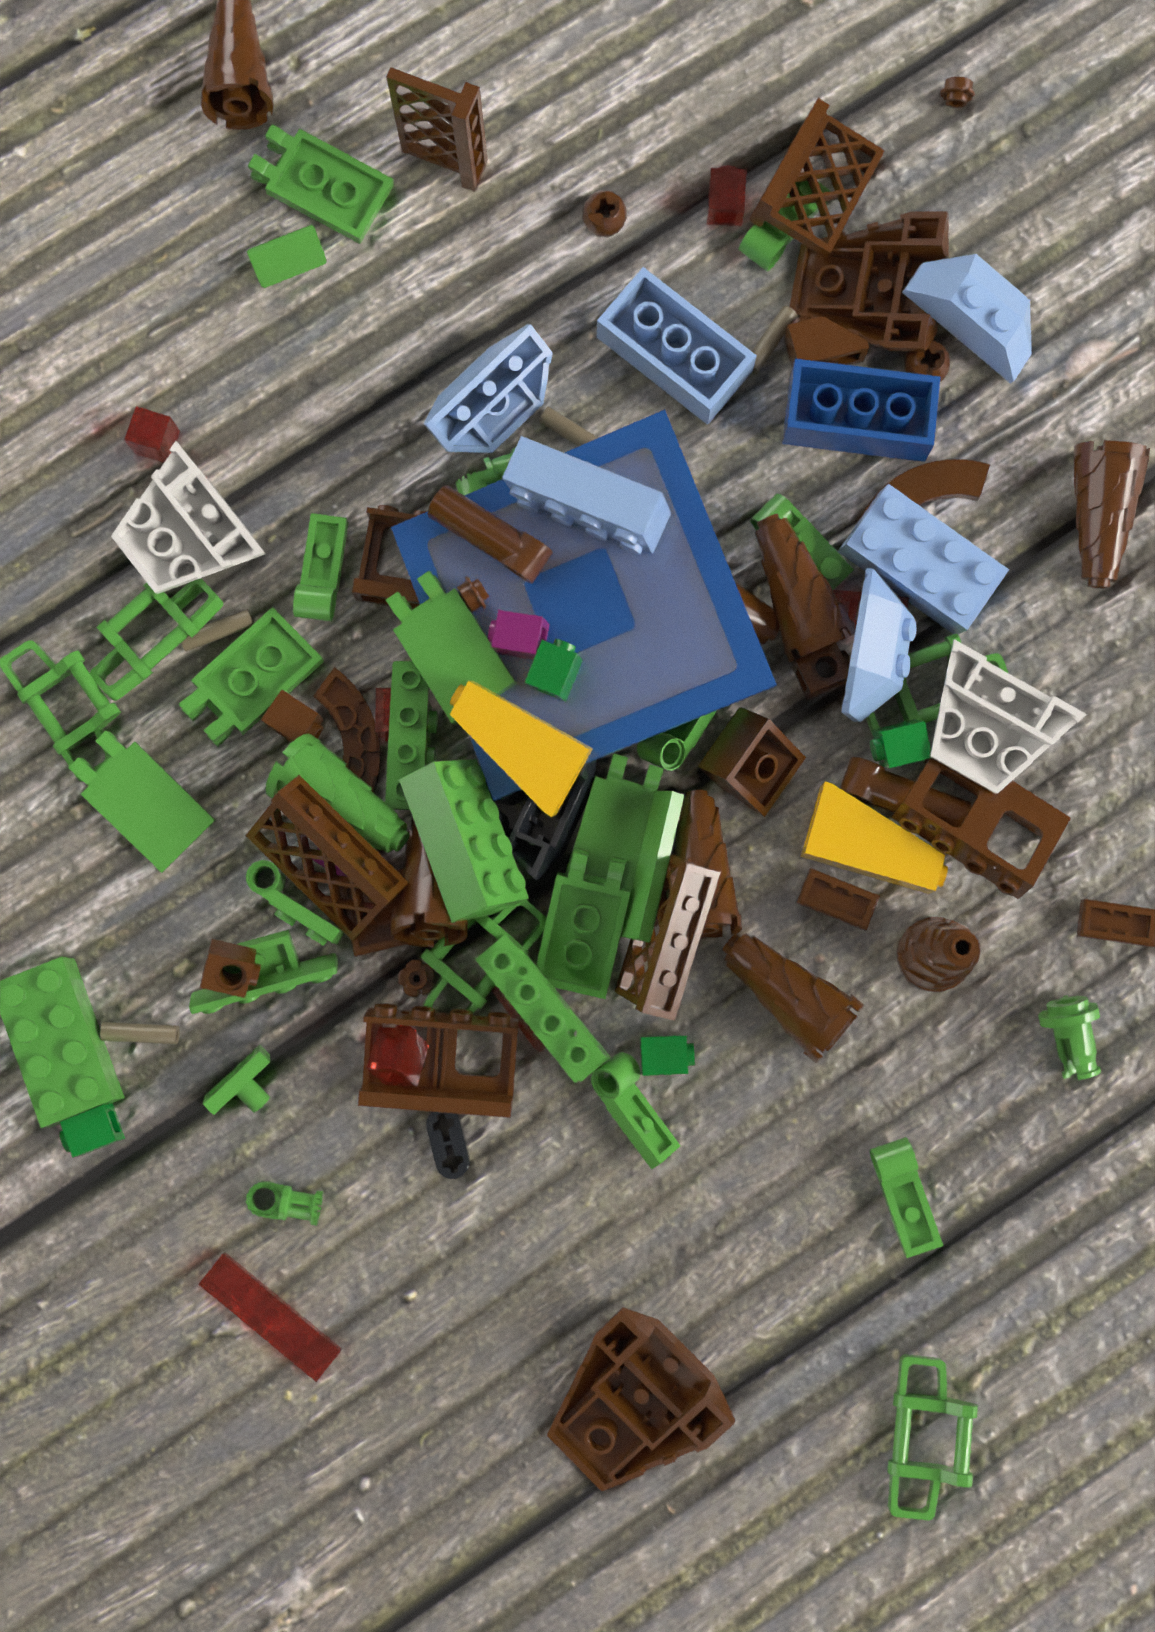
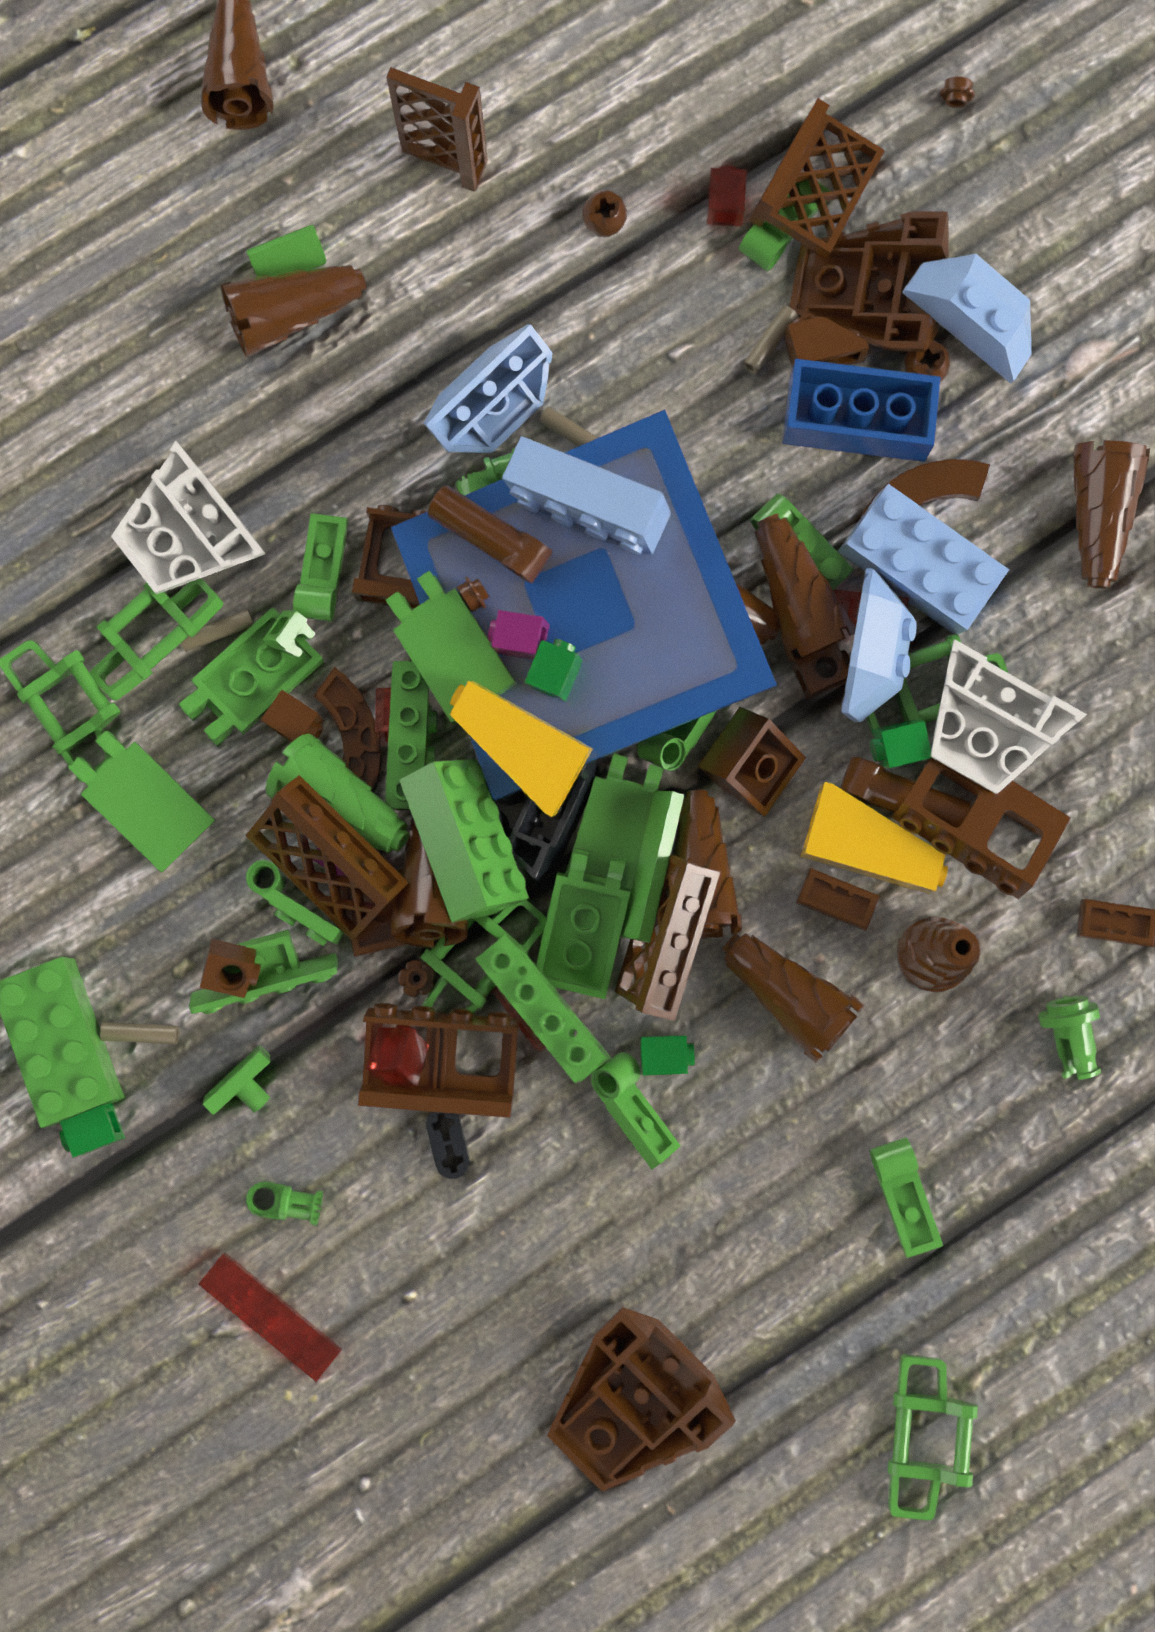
clear red brick [124,406,180,463] -> none
bright green tile [248,124,394,244] -> none
light blue brick [597,267,757,425] -> none
none -> reddish brown cone [220,264,366,357]
none -> tile [263,611,315,657]

